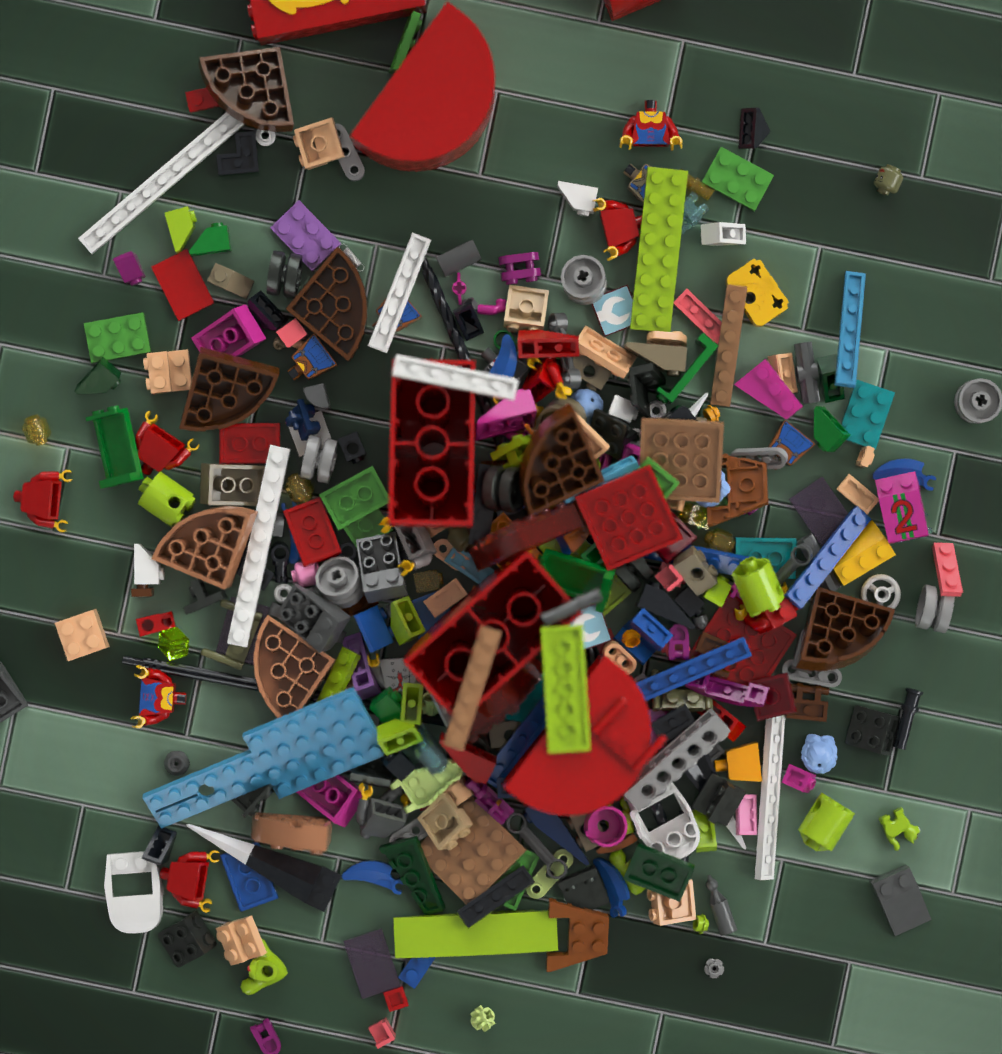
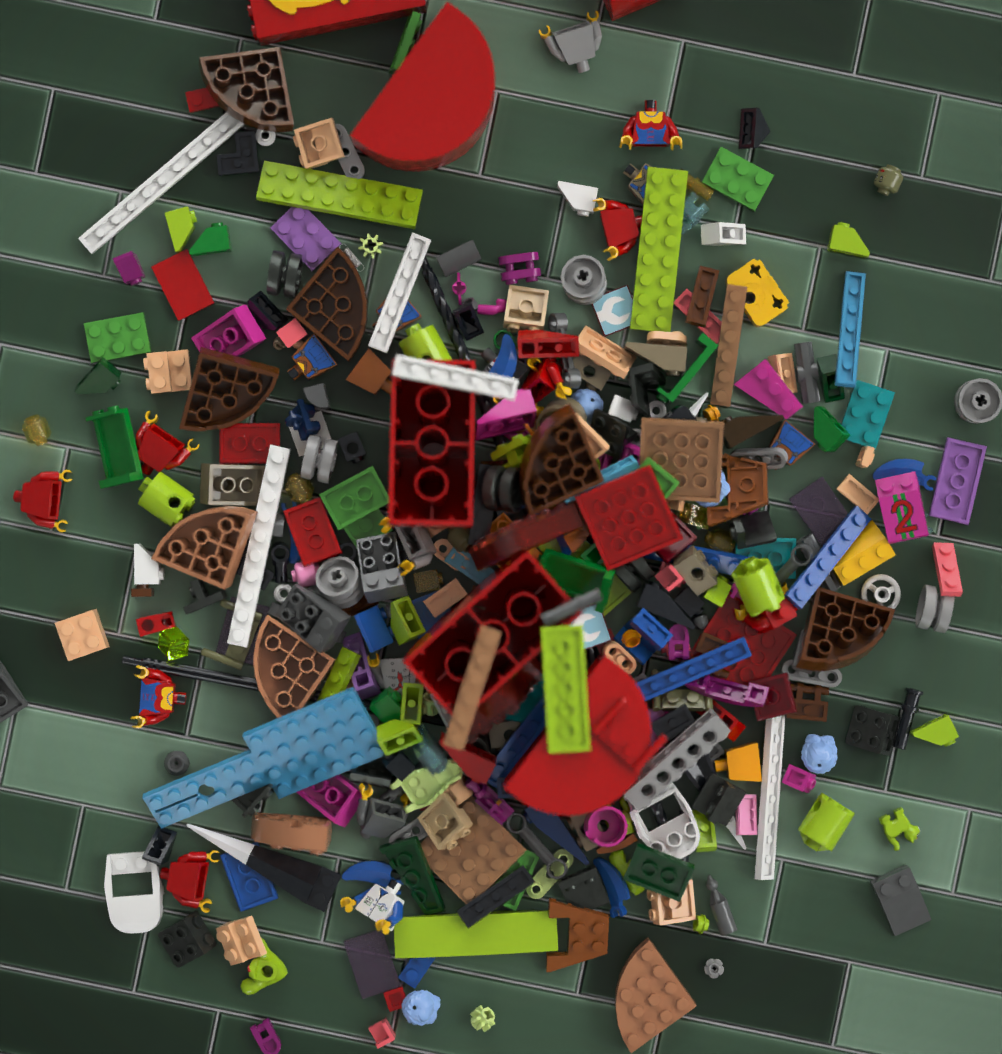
dark tan slope [207,263,254,299] -> none
none -> lime plate [256,161,423,229]
none -> torso [340,879,404,934]
none -> dark orange torso [346,348,392,395]
none -> yellowish green gear [358,233,383,259]
none -> lime cylinder [398,323,452,360]
none -> light blue hair [401,990,441,1026]
none -> light grey torso [539,11,602,73]
none -> nougat brick [615,937,697,1053]
none -> reddish brown plate [685,265,719,328]
none -> dark brown slope [720,415,785,449]
none -> pearl dark grey bracket [726,511,777,550]
none -> lime slope [827,222,870,258]
none -> lime slope [910,714,959,747]
none -> medium lavender tile [928,437,987,525]

